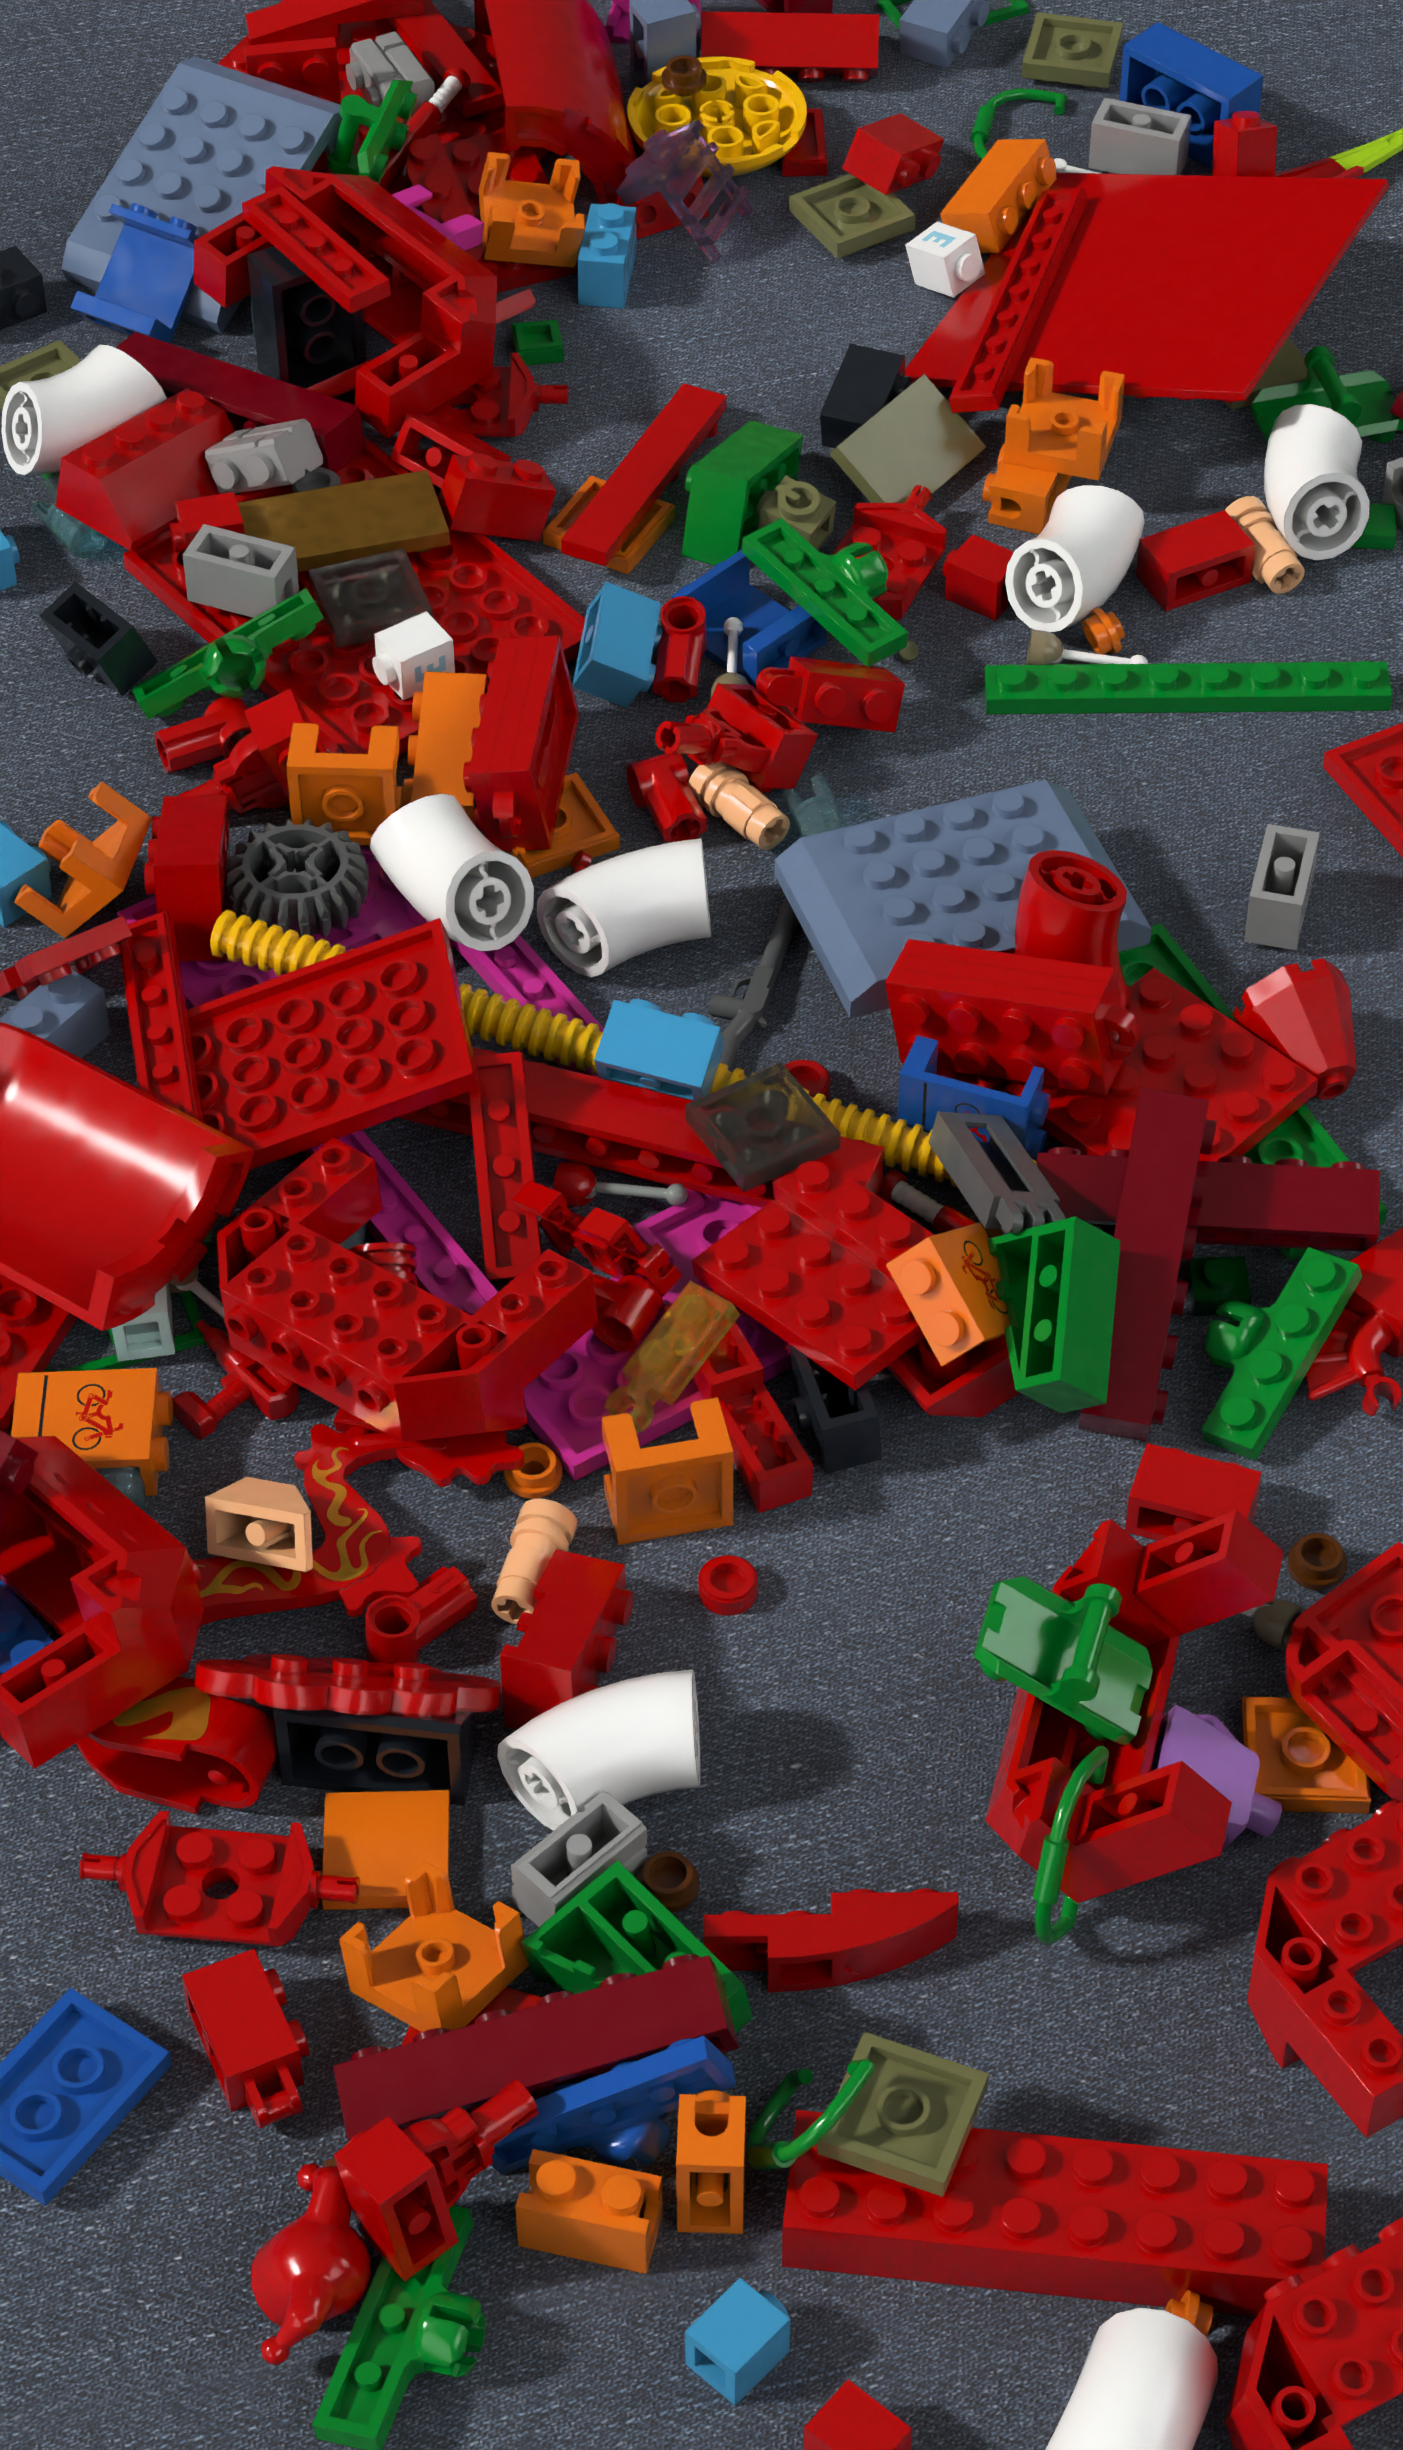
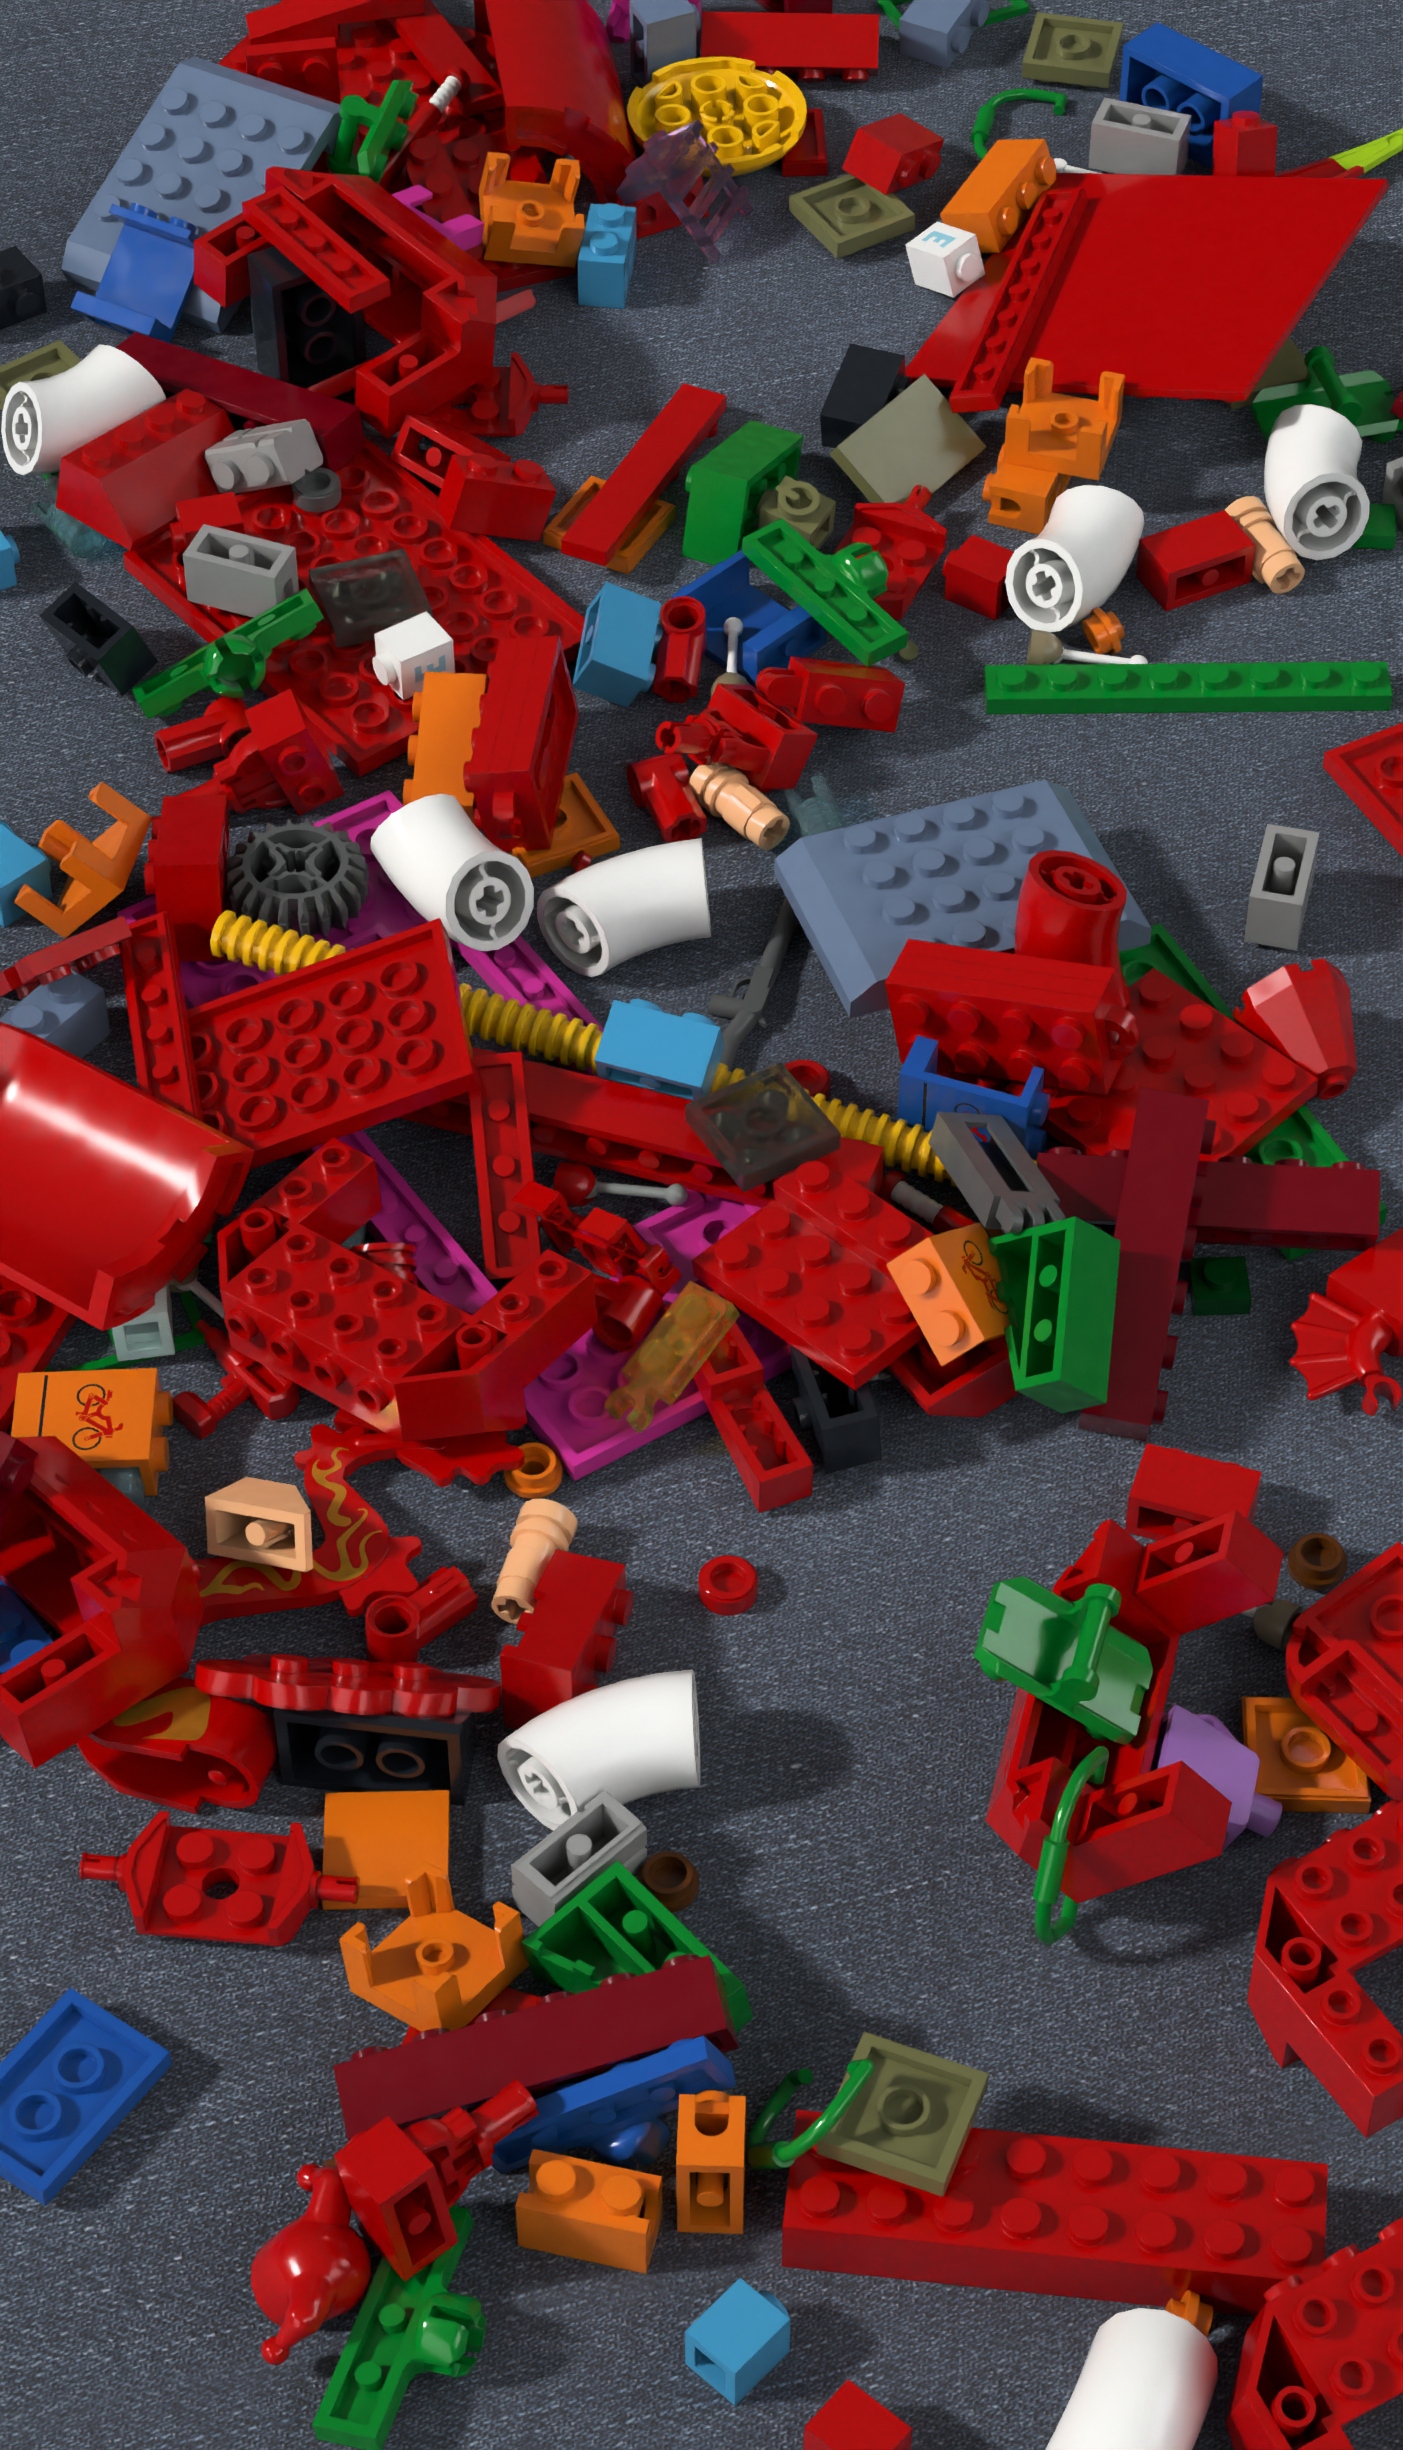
red brick [182,1949,310,2129] -> none
pearl gold tile [238,470,450,572] -> none
orange panel [286,723,403,845] -> none
light grey brick [346,31,435,124] -> none
green tile [511,320,564,366] -> none
orange panel [602,1397,733,1545] -> none
reddish brown plate [662,55,707,97] -> none
red slope [703,1888,959,1993] -> none
green plate [1201,1247,1362,1461] -> none

